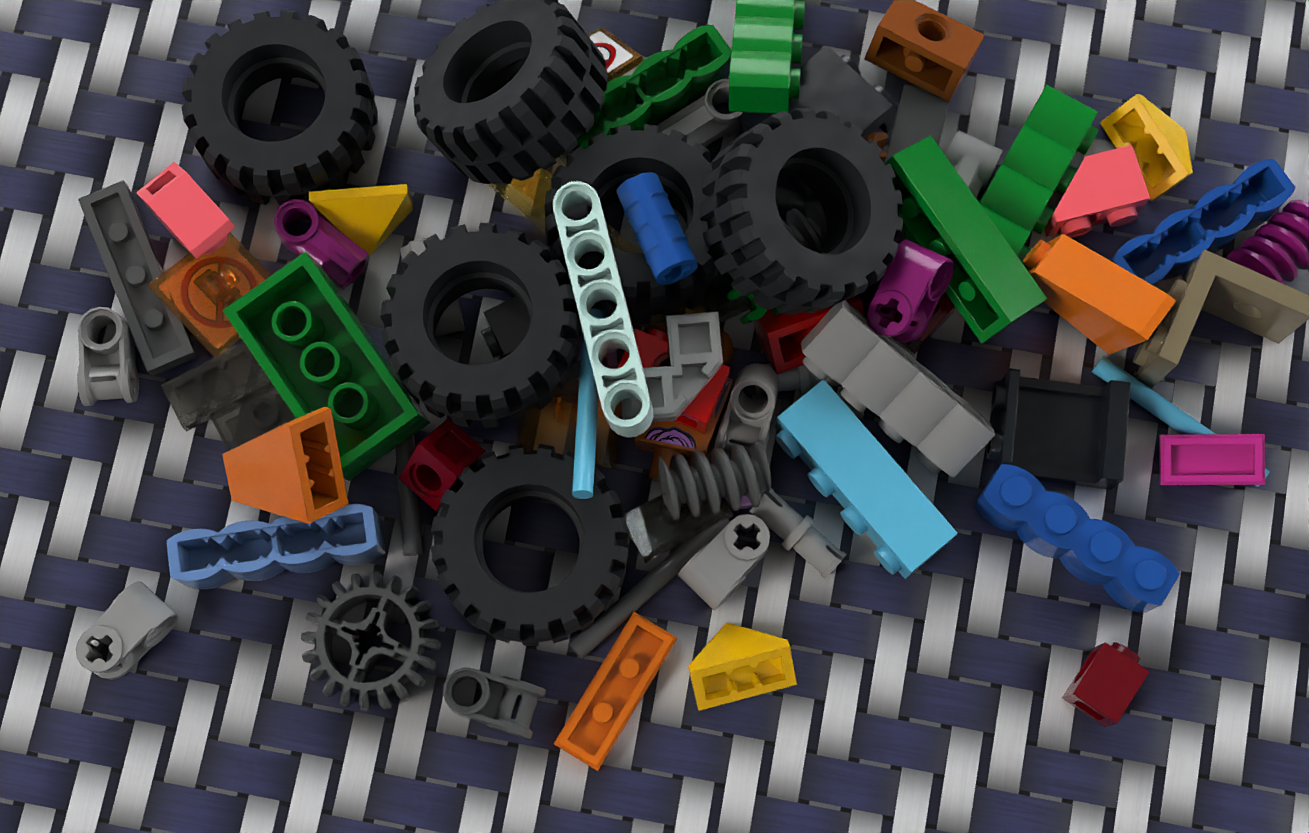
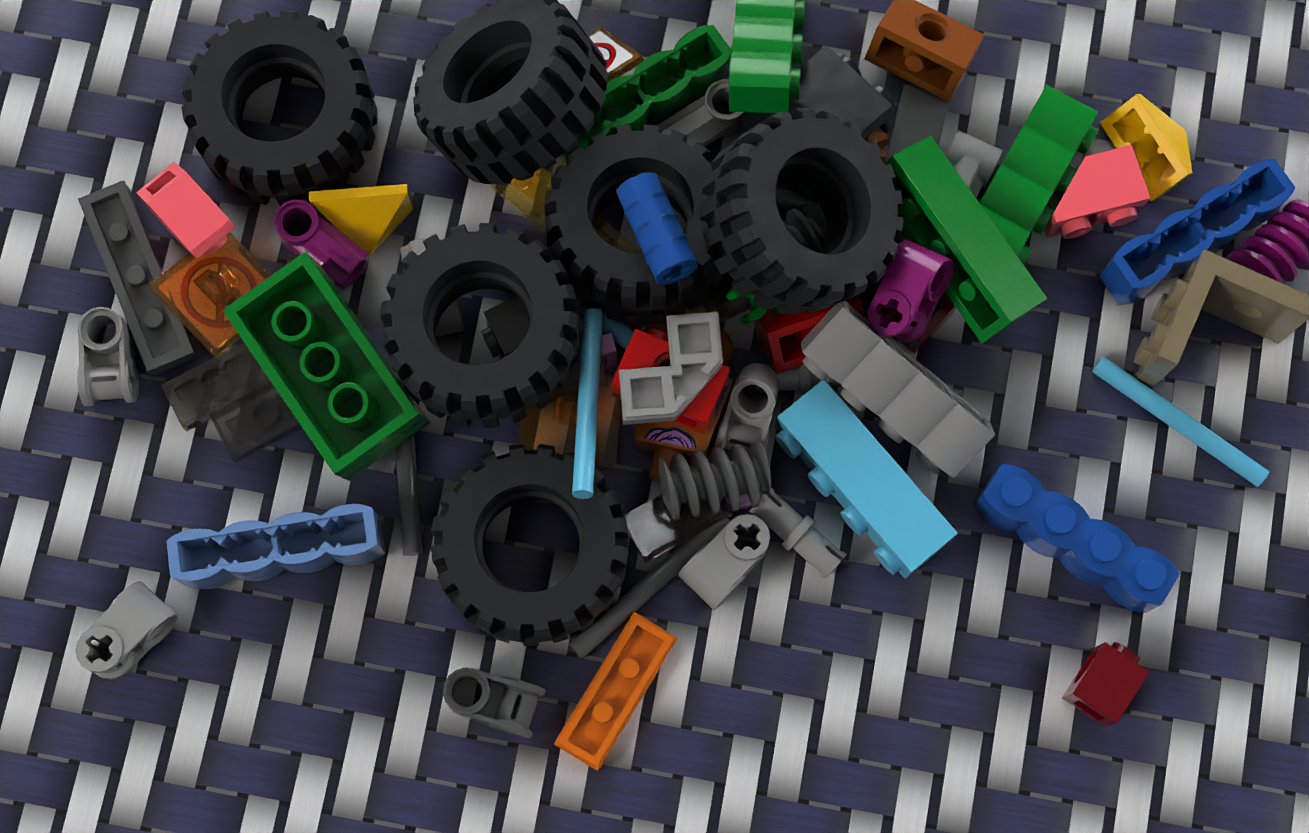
orange slope [222,407,349,524] -> none
dark grey gear [301,571,441,712] -> none
dark red brick [398,418,486,511] -> none
light aqua beam [553,181,653,437] -> none
yellow slope [688,622,797,711] -> none
black panel [987,368,1131,490] -> none
orange slope [1023,234,1176,355] -> none
dark pink tile [1159,434,1265,485] -> none

